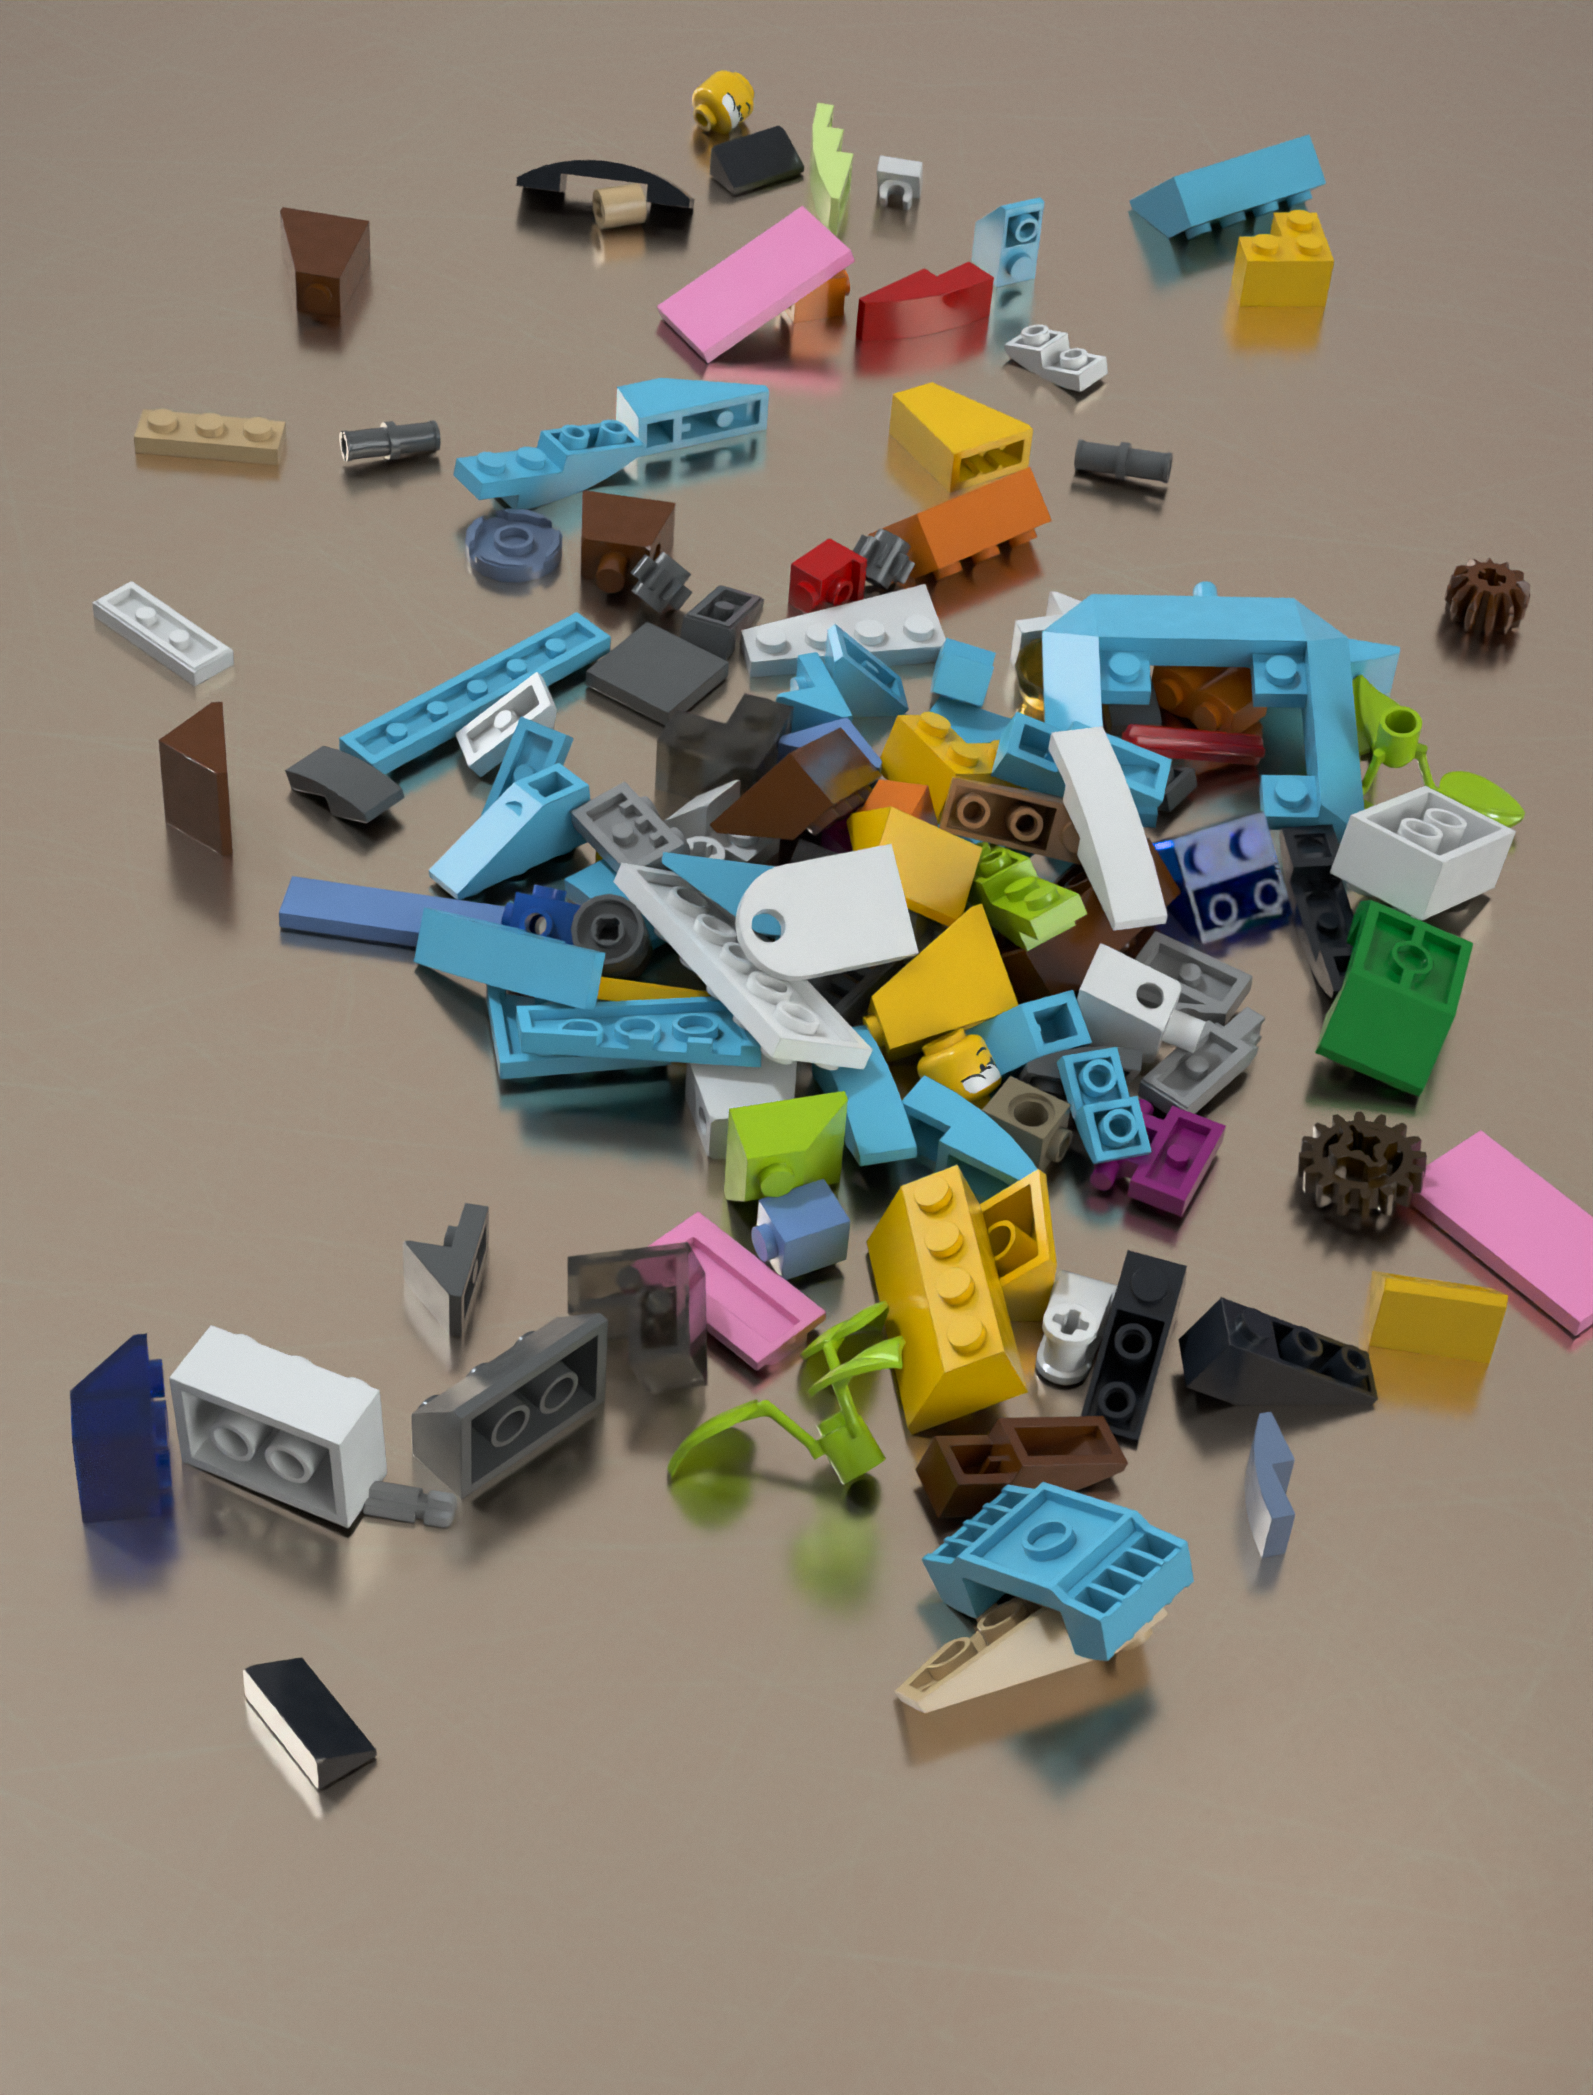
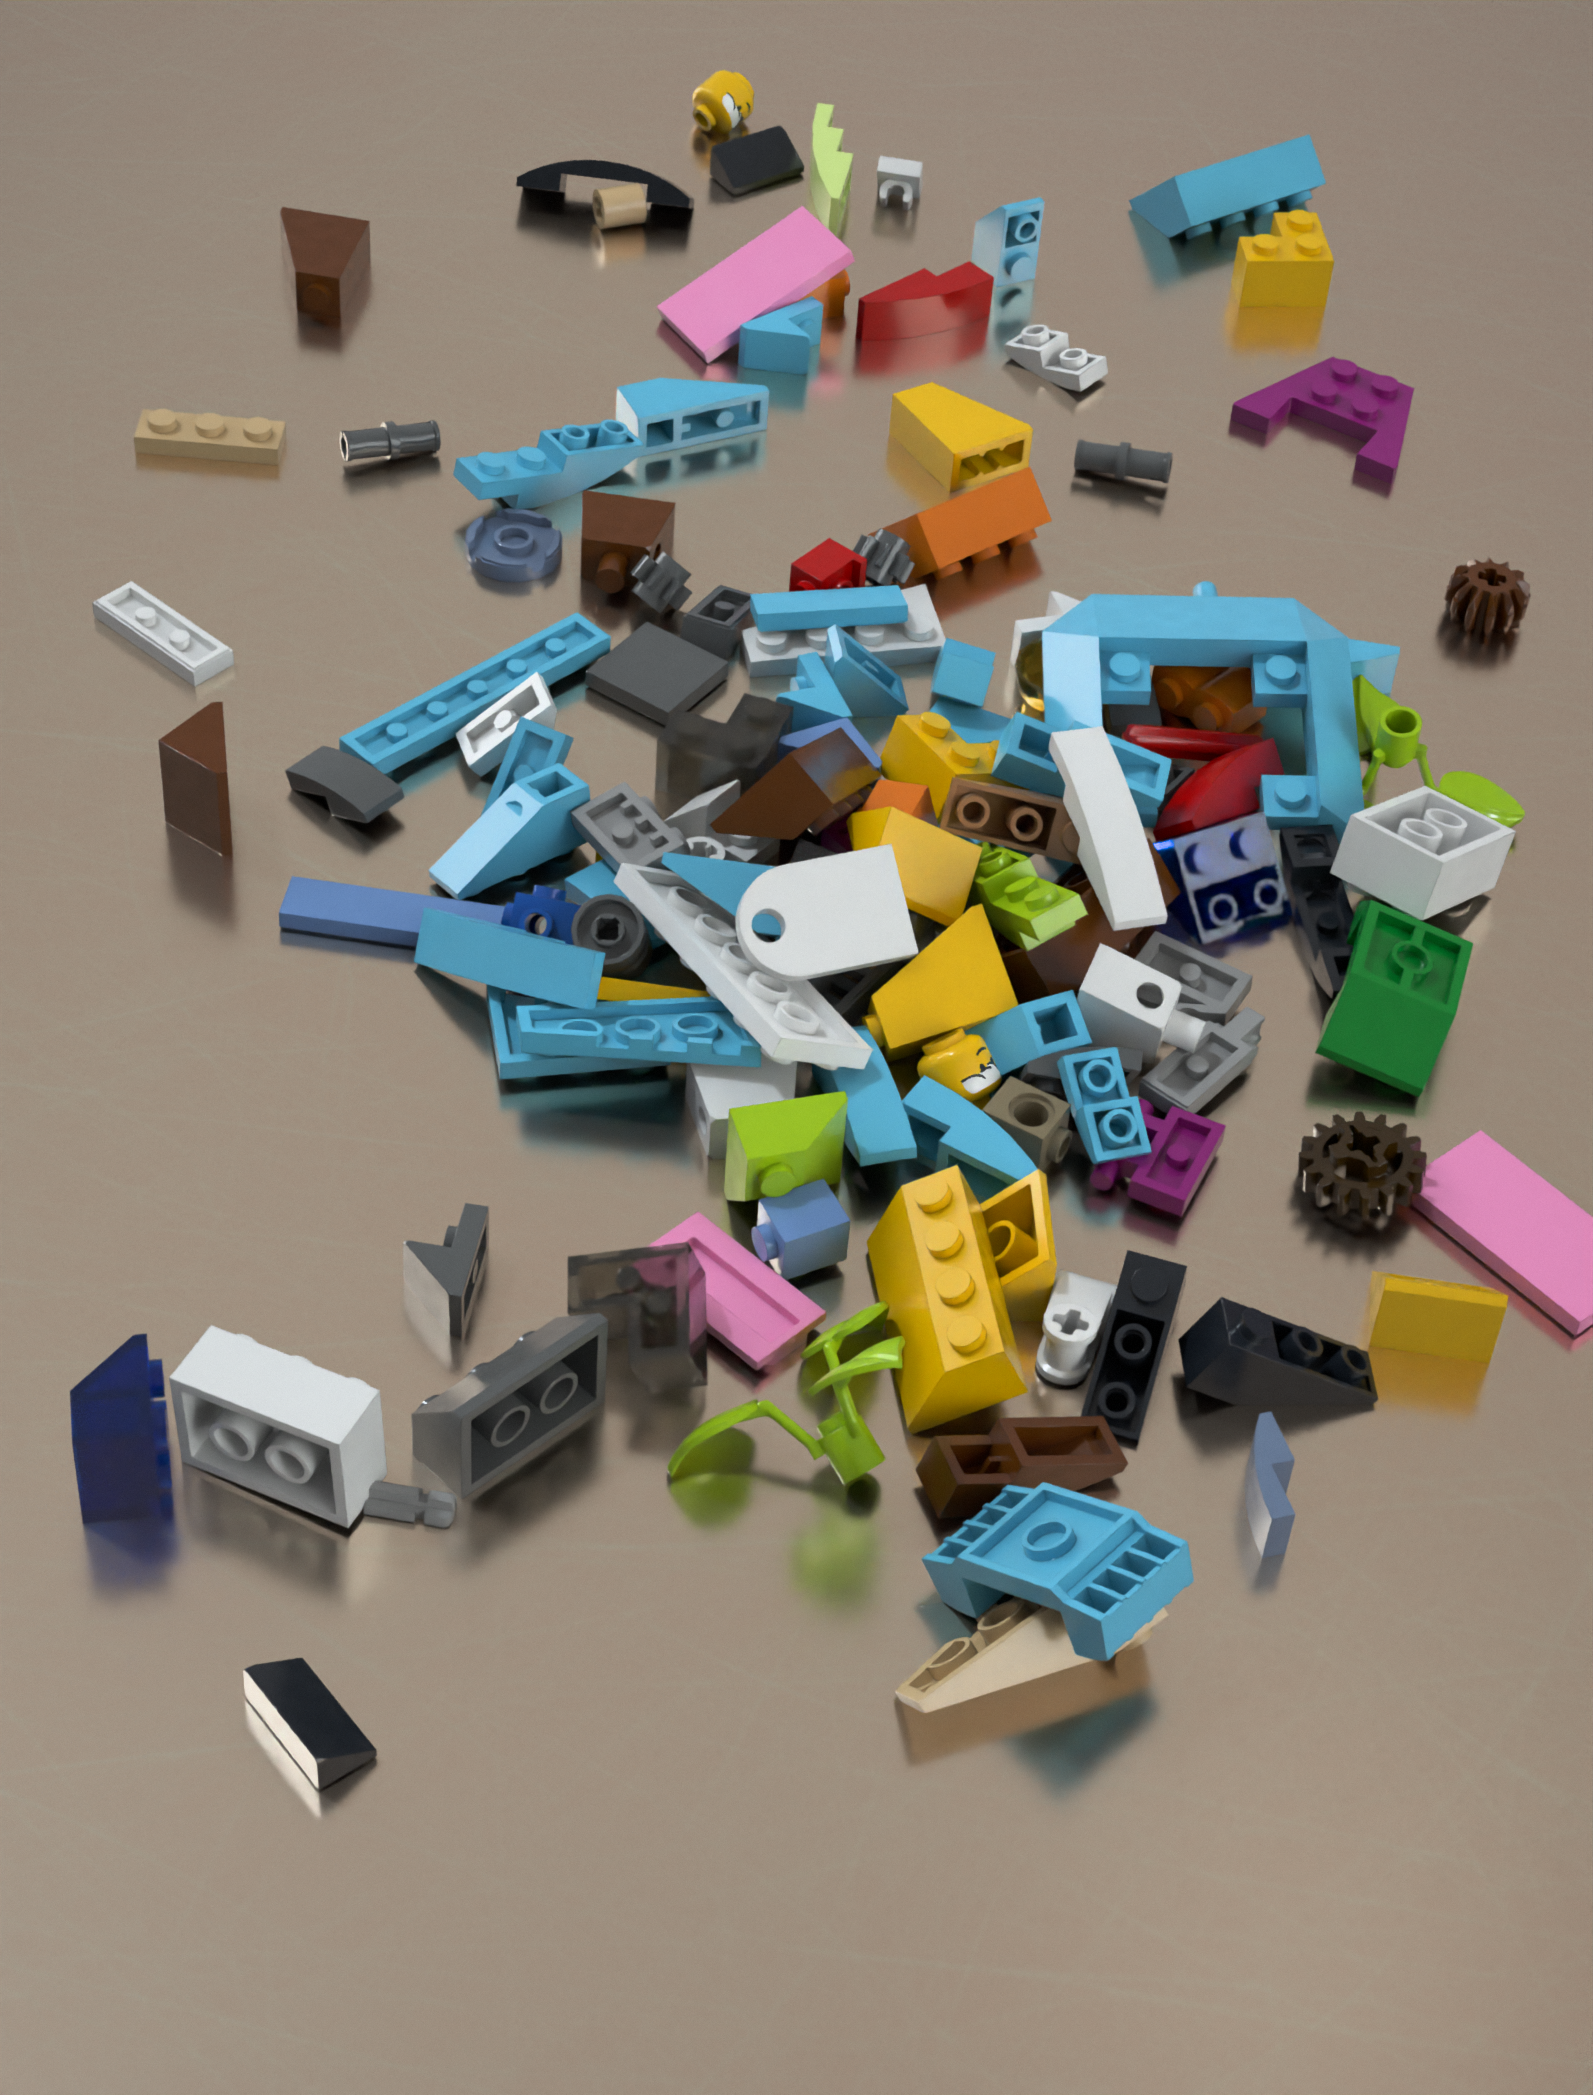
none -> medium azure slope [738,296,823,375]
none -> medium azure tile [750,585,908,632]
none -> red slope [1153,738,1285,841]
none -> magenta wing [1230,357,1414,484]

